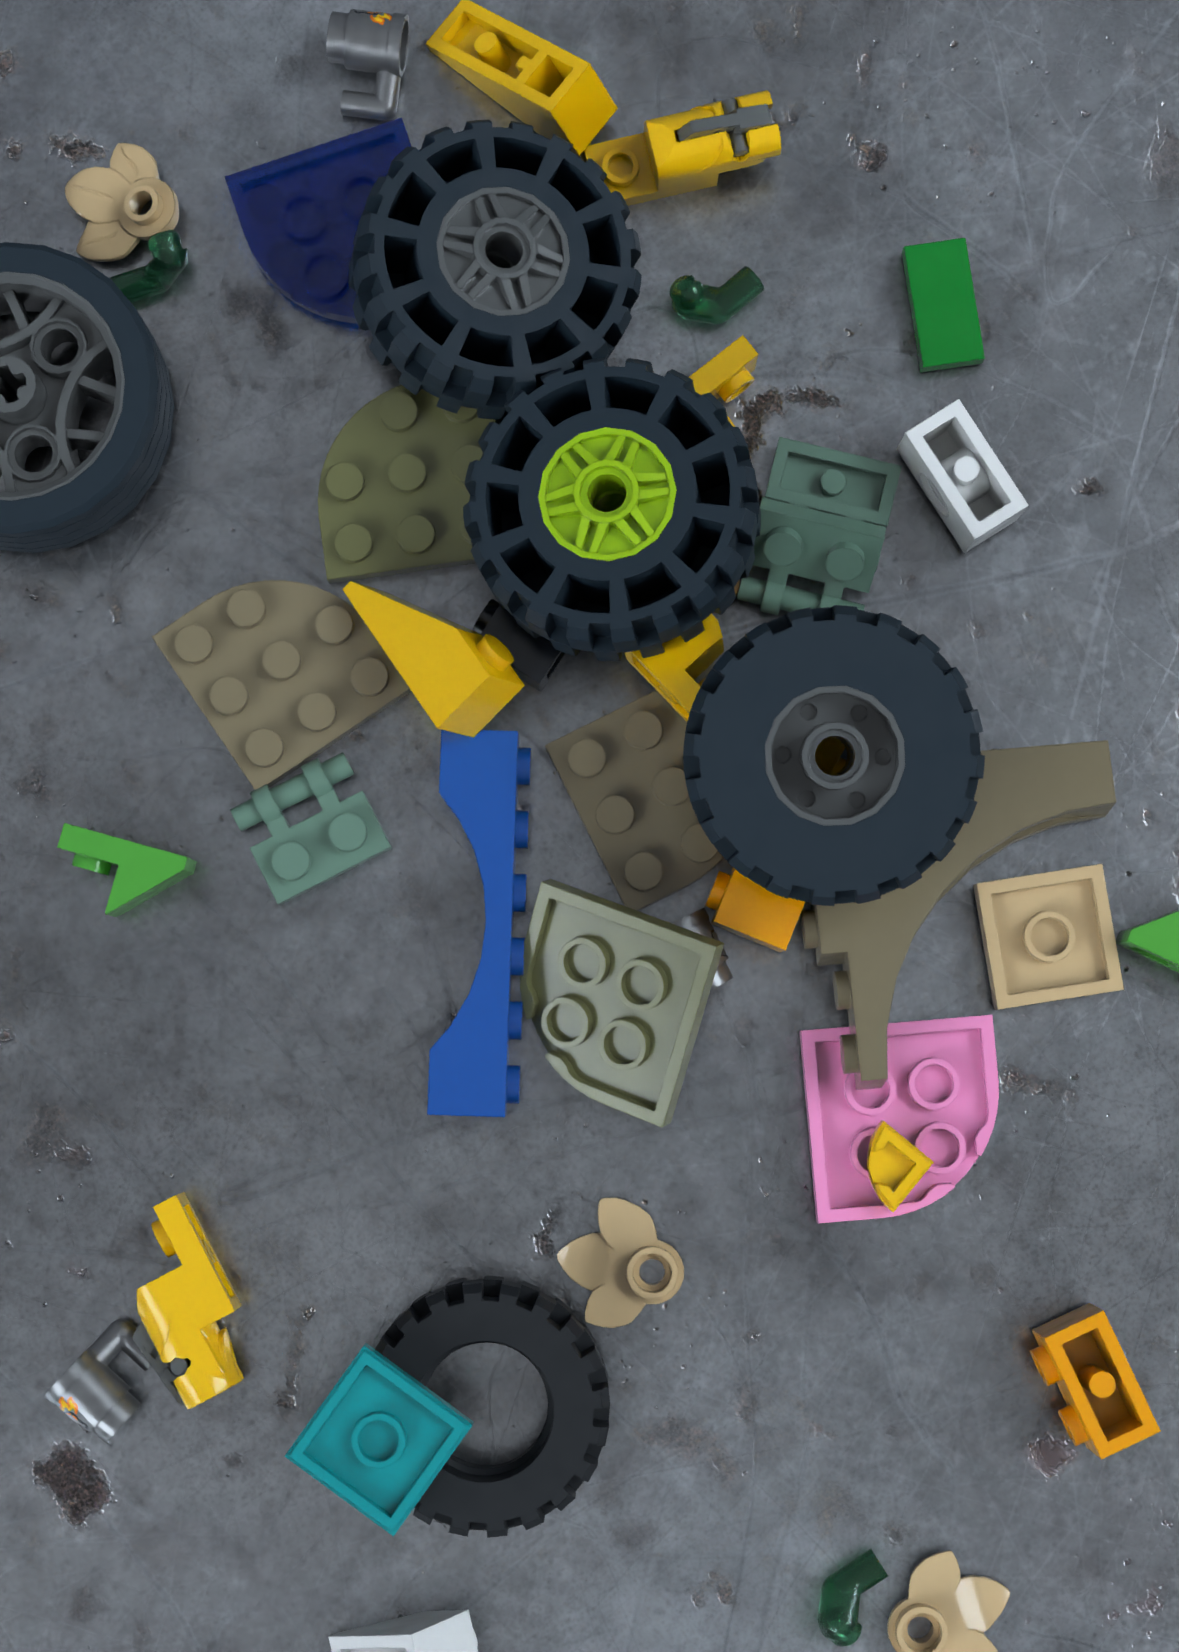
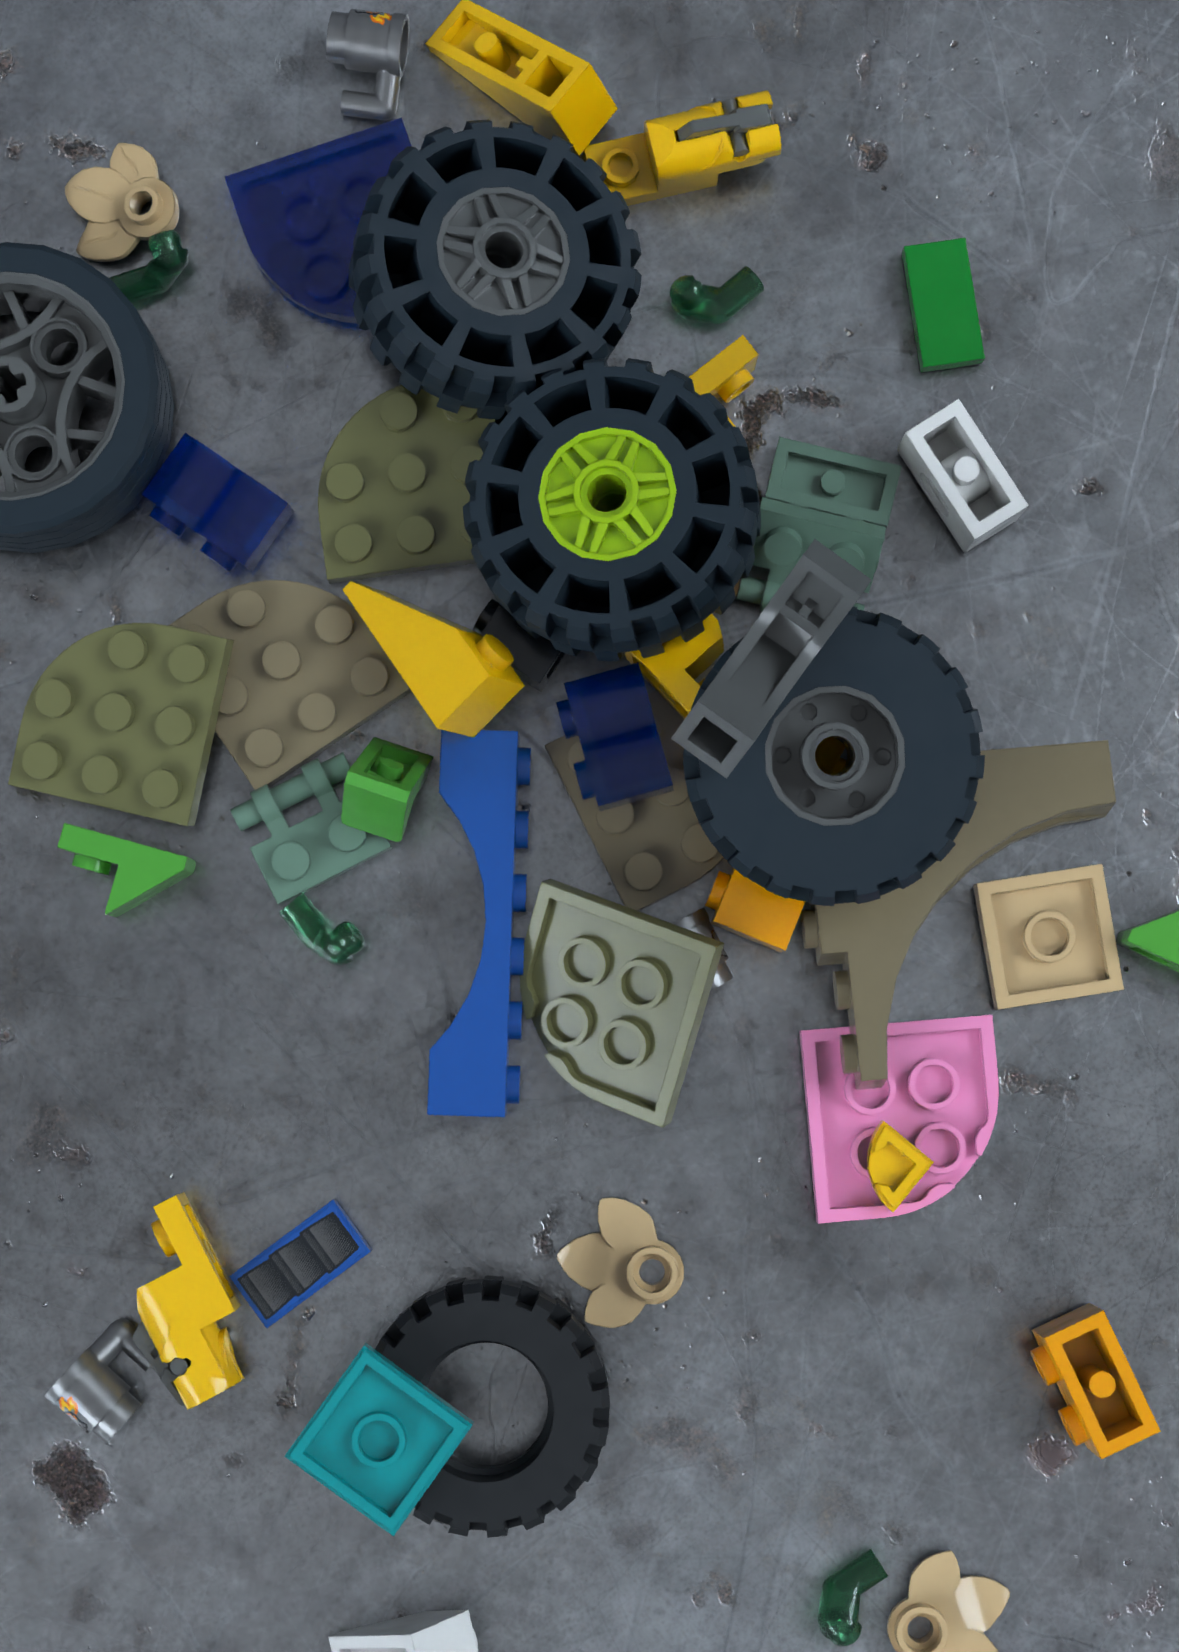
none -> olive plate [8,623,234,826]
none -> clear blue brick [142,433,294,573]
none -> tile [229,1199,372,1328]
none -> clear green arm [279,893,365,966]
none -> bright green slope [341,737,434,842]
none -> clear blue brick [556,662,674,812]
none -> dark grey arch [671,539,872,779]

